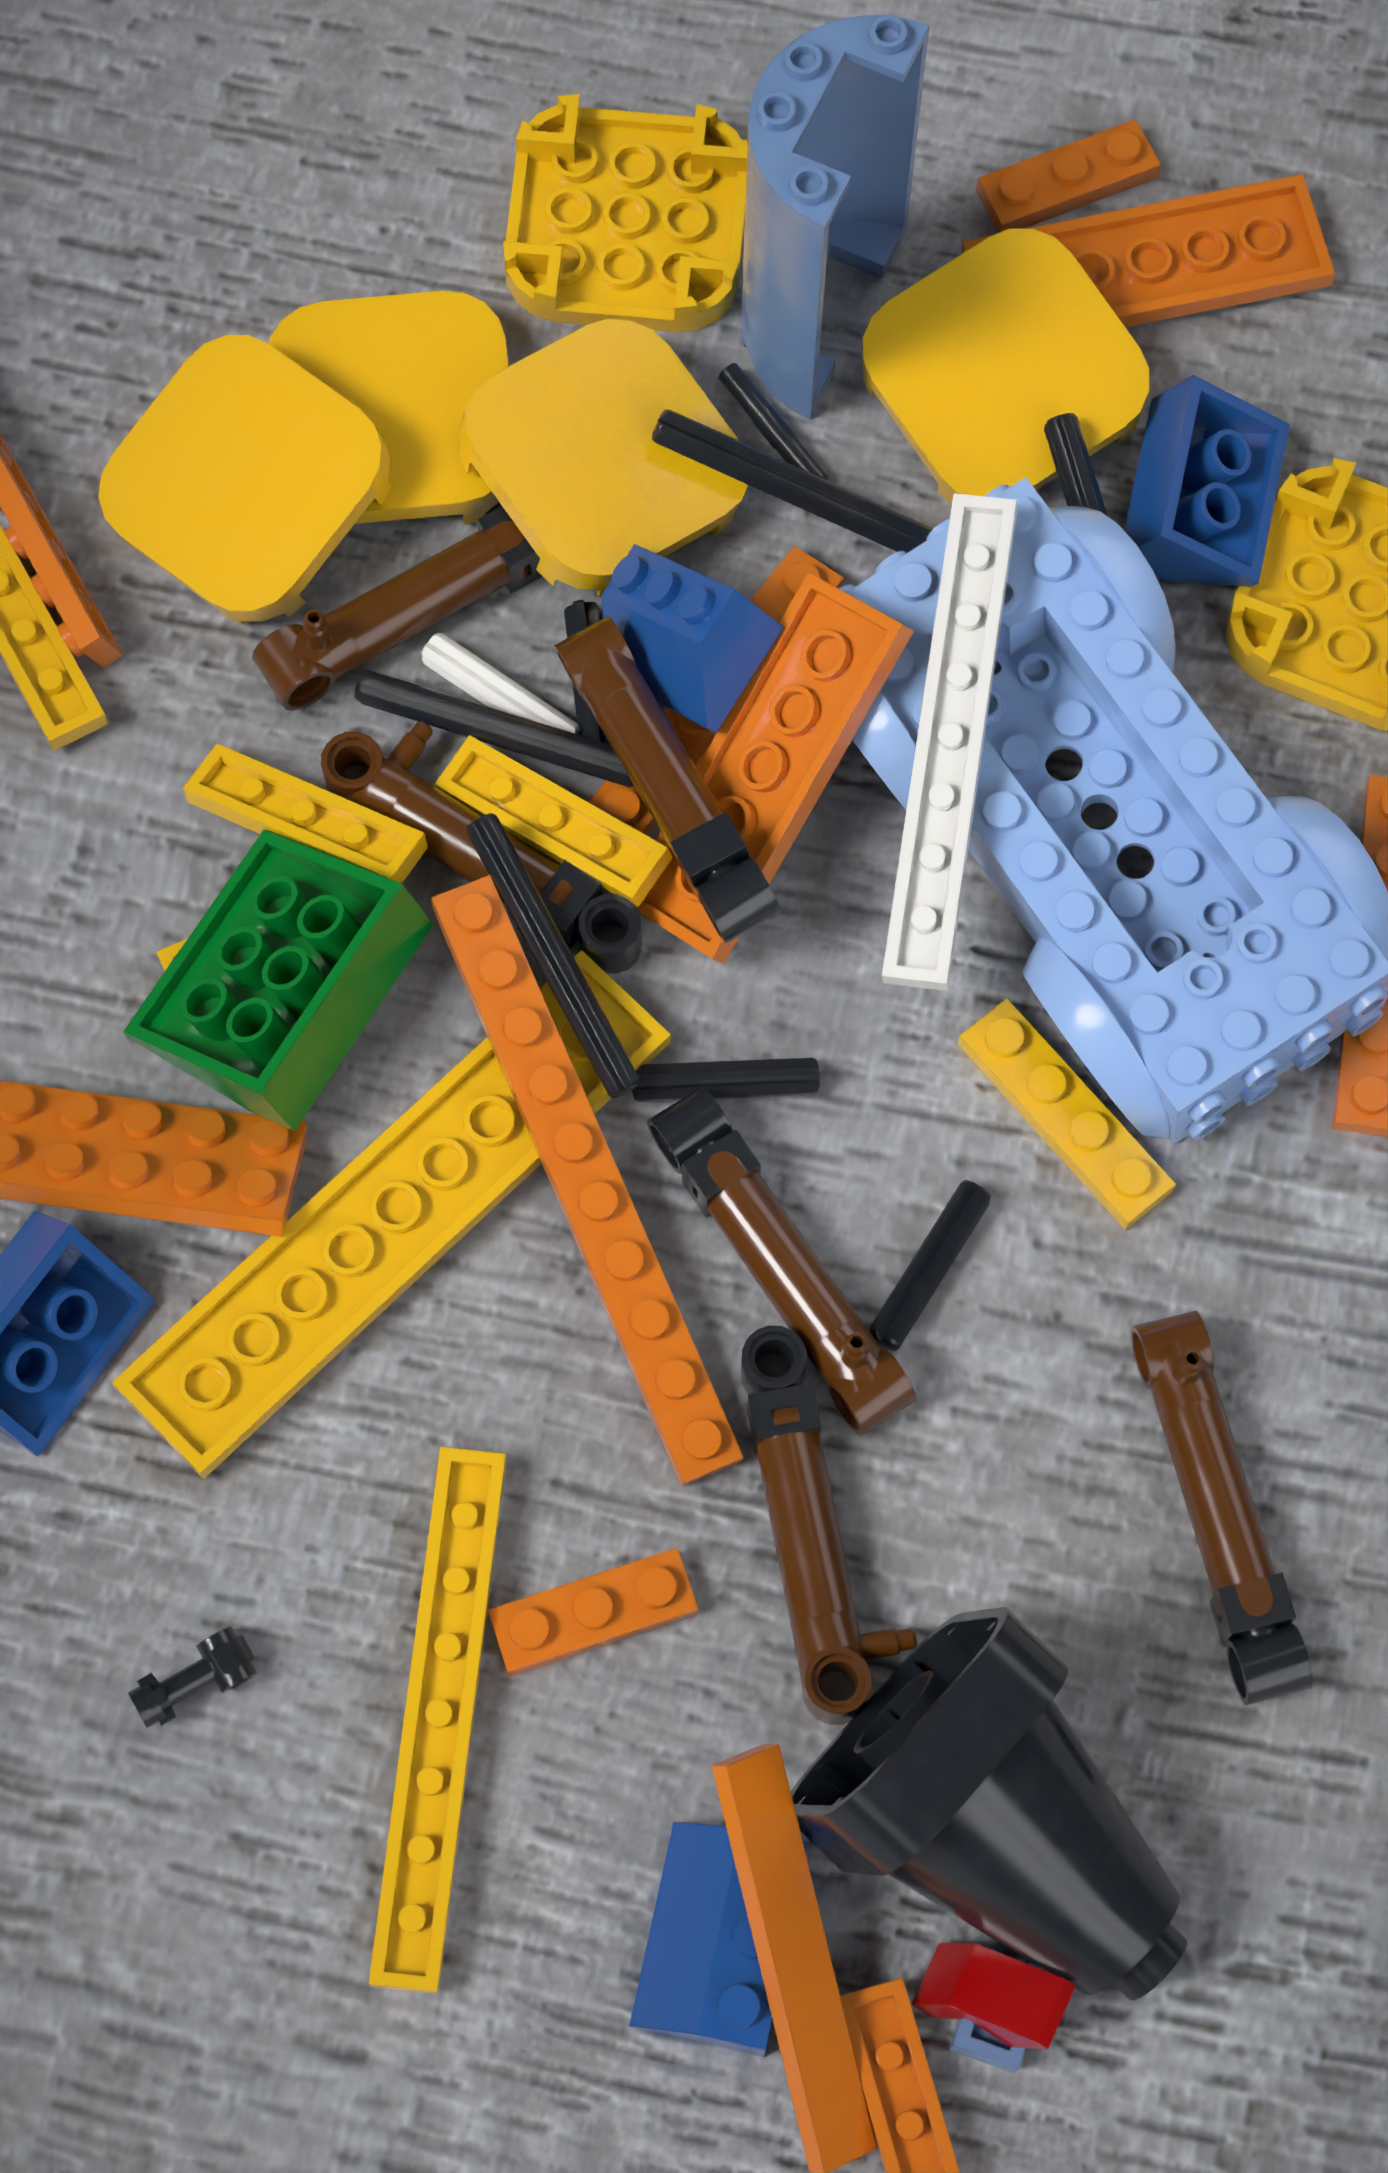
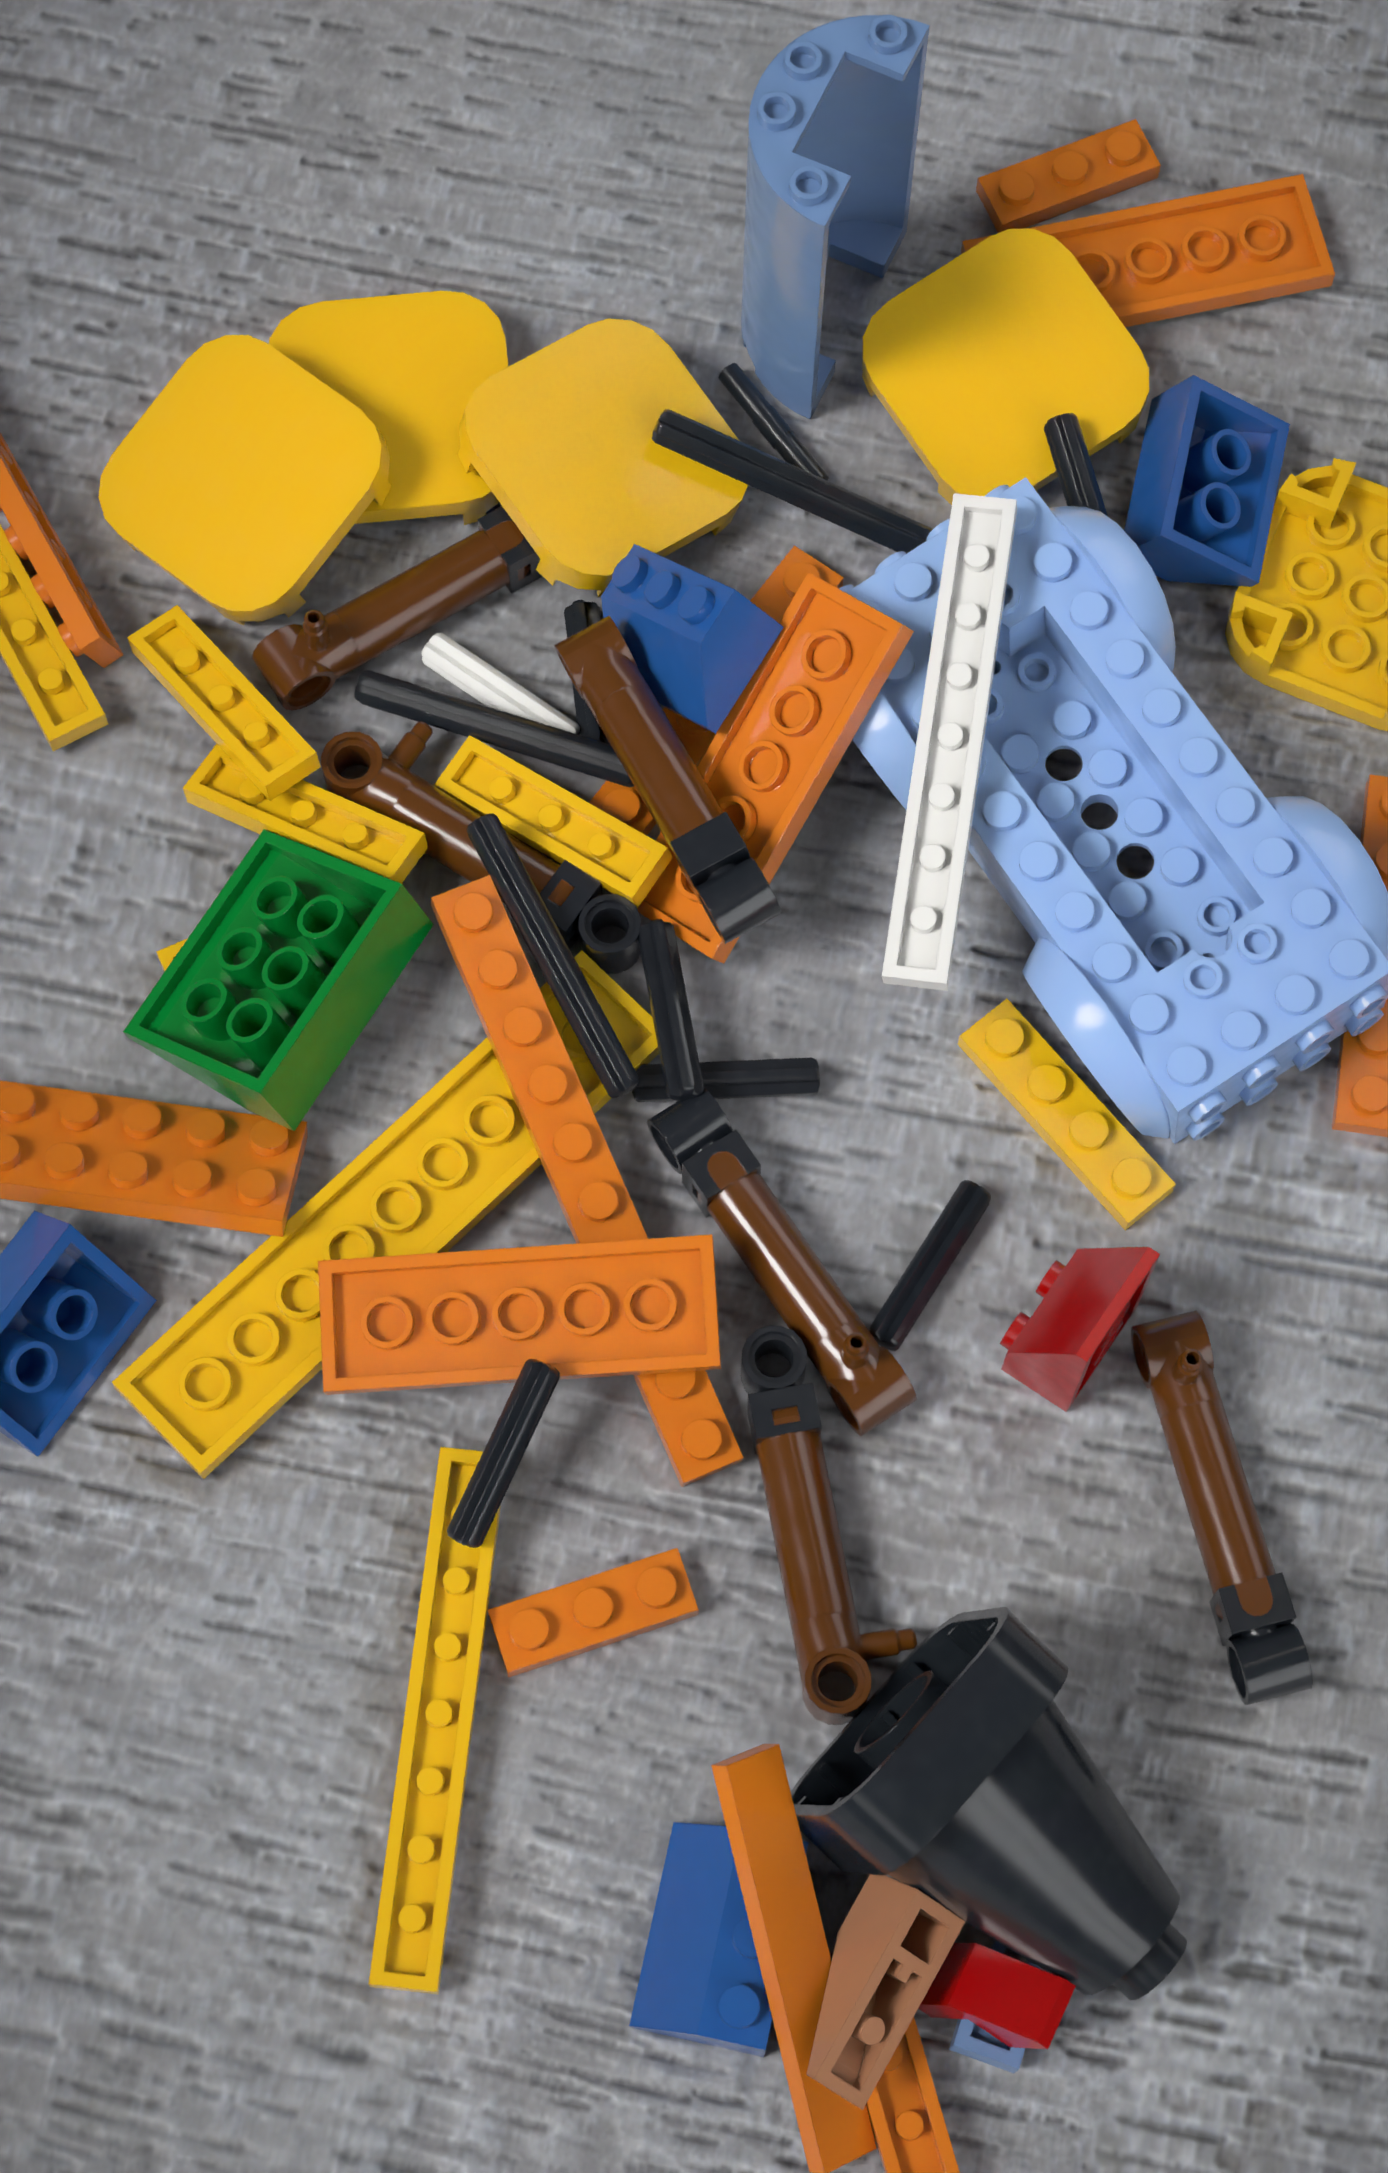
black bar [128,1626,257,1728] -> none
yellow tile [503,94,748,332] -> none
none -> yellow plate [127,605,321,801]
none -> orange plate [318,1234,721,1395]
none -> black axle [447,1359,560,1548]
none -> black axle [638,919,704,1102]
none -> nougat slope [806,1875,965,2110]
none -> red slope [1000,1247,1160,1412]

